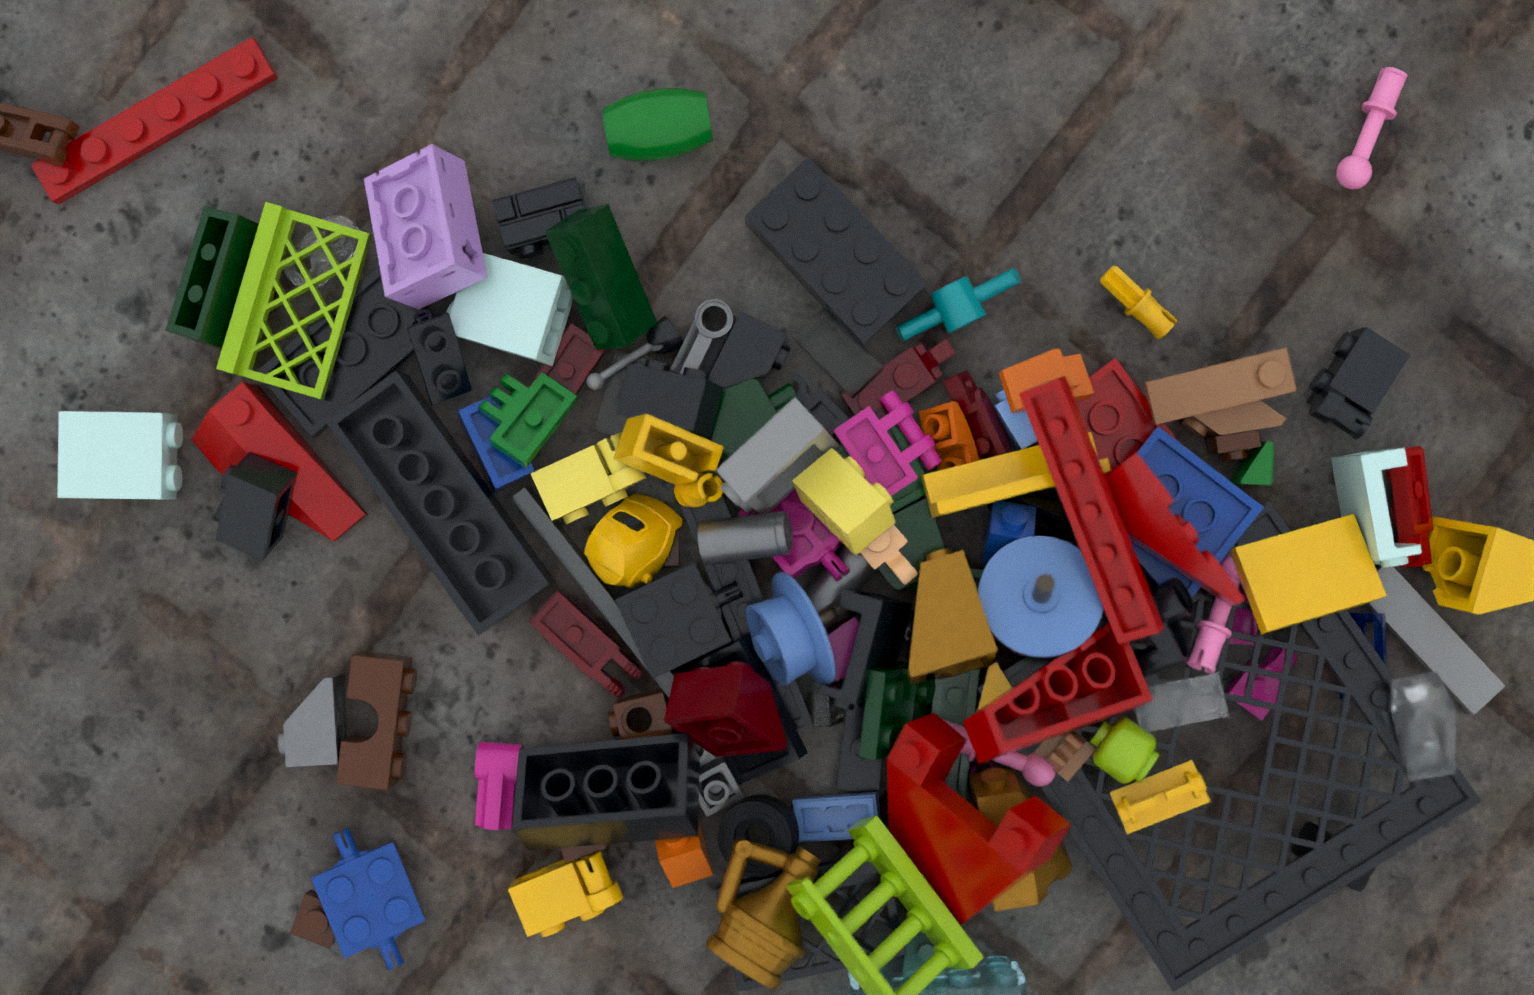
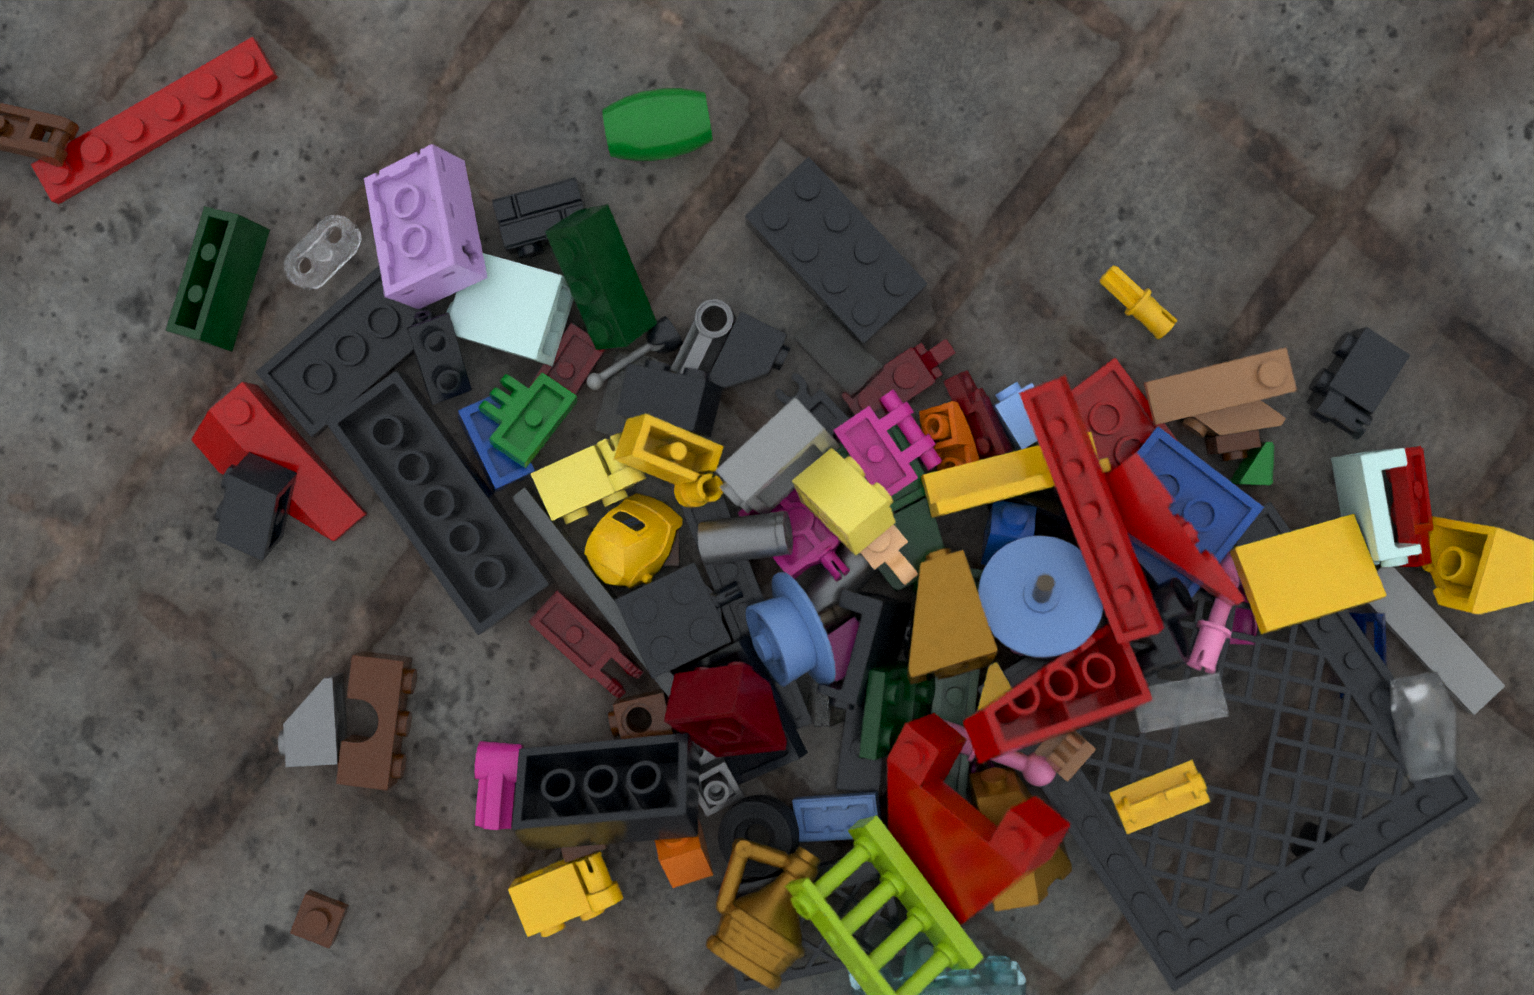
light aqua brick [57,411,183,499] -> none
lime fence [216,201,373,400] -> none
blue plate [311,828,425,970] -> none
dark green torso [711,378,802,462] -> none
teal piece [895,268,1021,341] -> none
orange slope [999,348,1094,413] -> none
lime head [1090,717,1160,784] -> none
dark pink plate [1224,647,1298,721] -> none
bright pink pin [1336,67,1408,190] -> none

